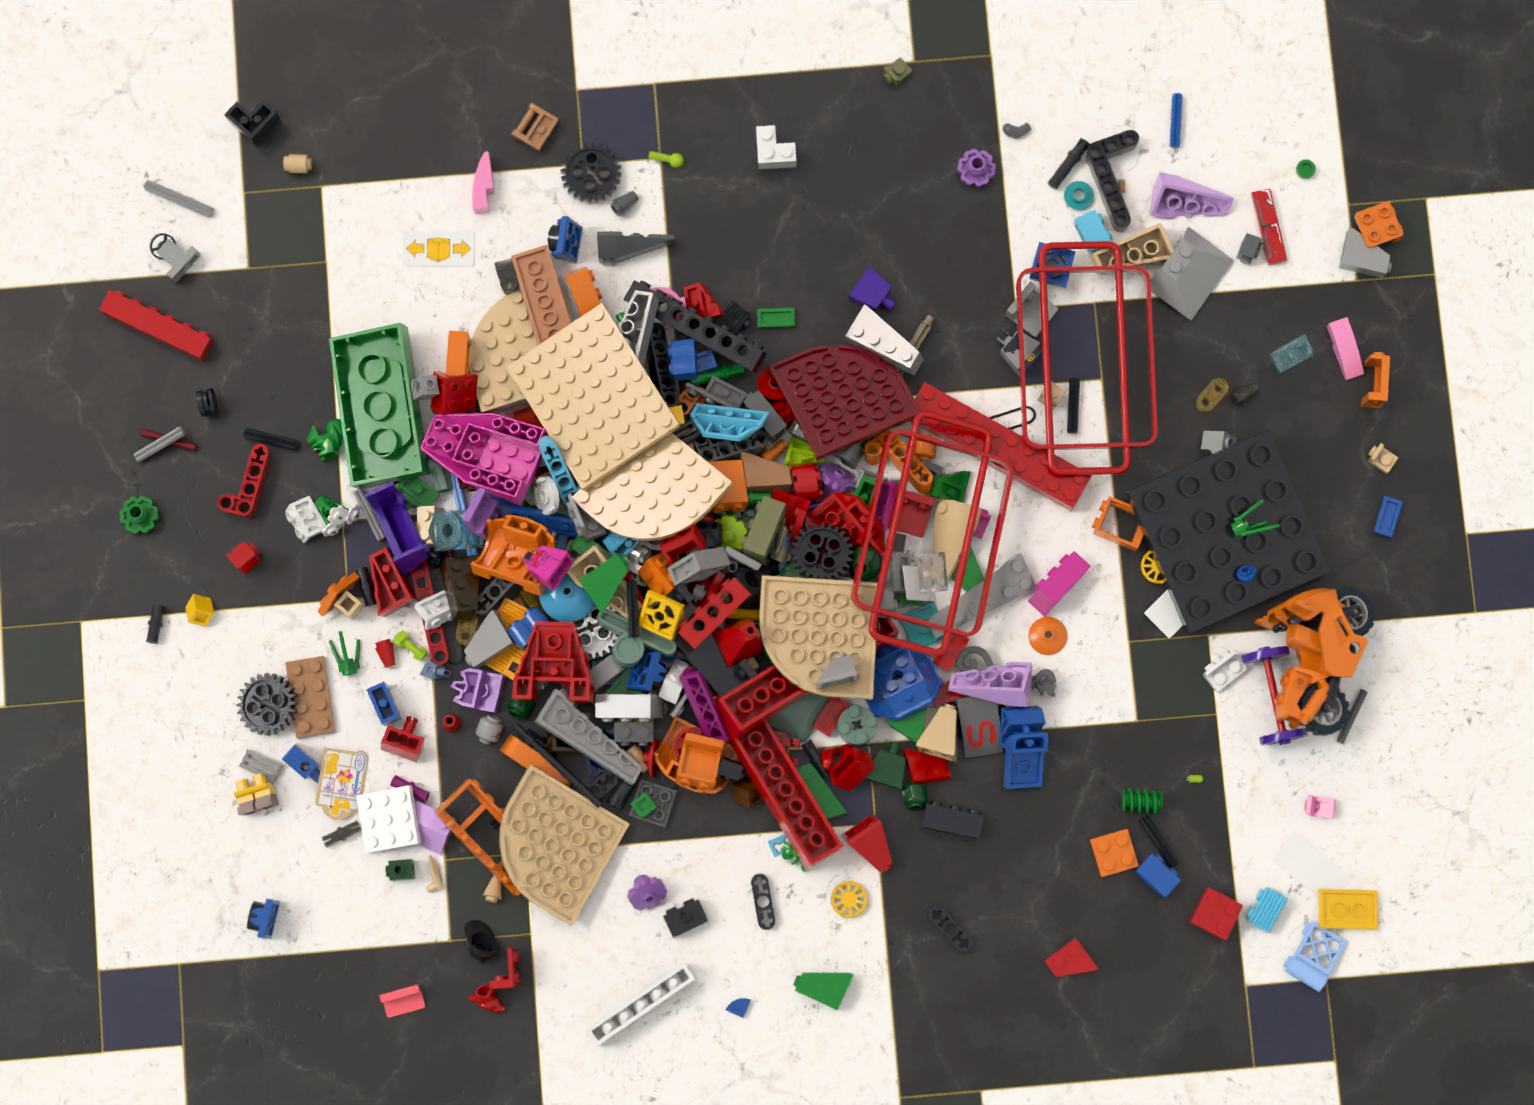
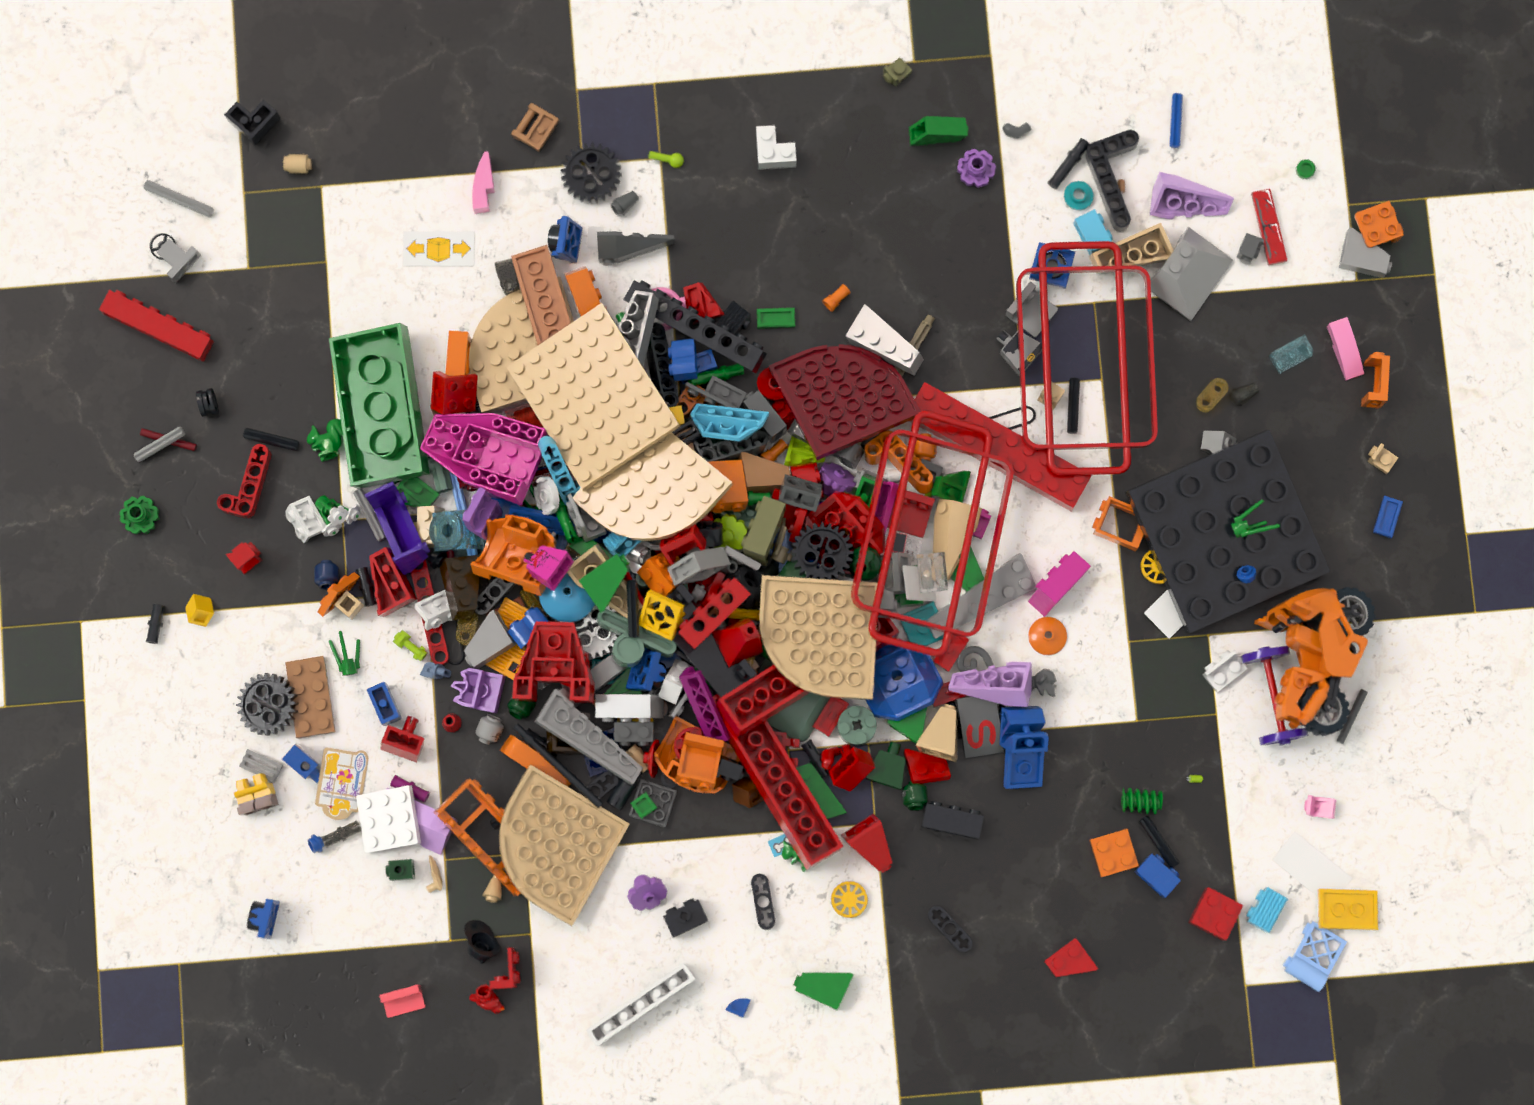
red cone [375,638,396,668] -> none
light grey brick [410,375,439,400] -> none
light grey slope [817,654,857,690] -> none
dark purple torso [848,266,896,312] -> none
none -> blue plate [307,834,324,853]
none -> dark blue head [314,560,339,590]
none -> green pin [554,491,579,543]
none -> dark grey brick [778,474,822,512]
none -> orange pin [822,284,850,312]
none -> green slope [909,116,968,146]

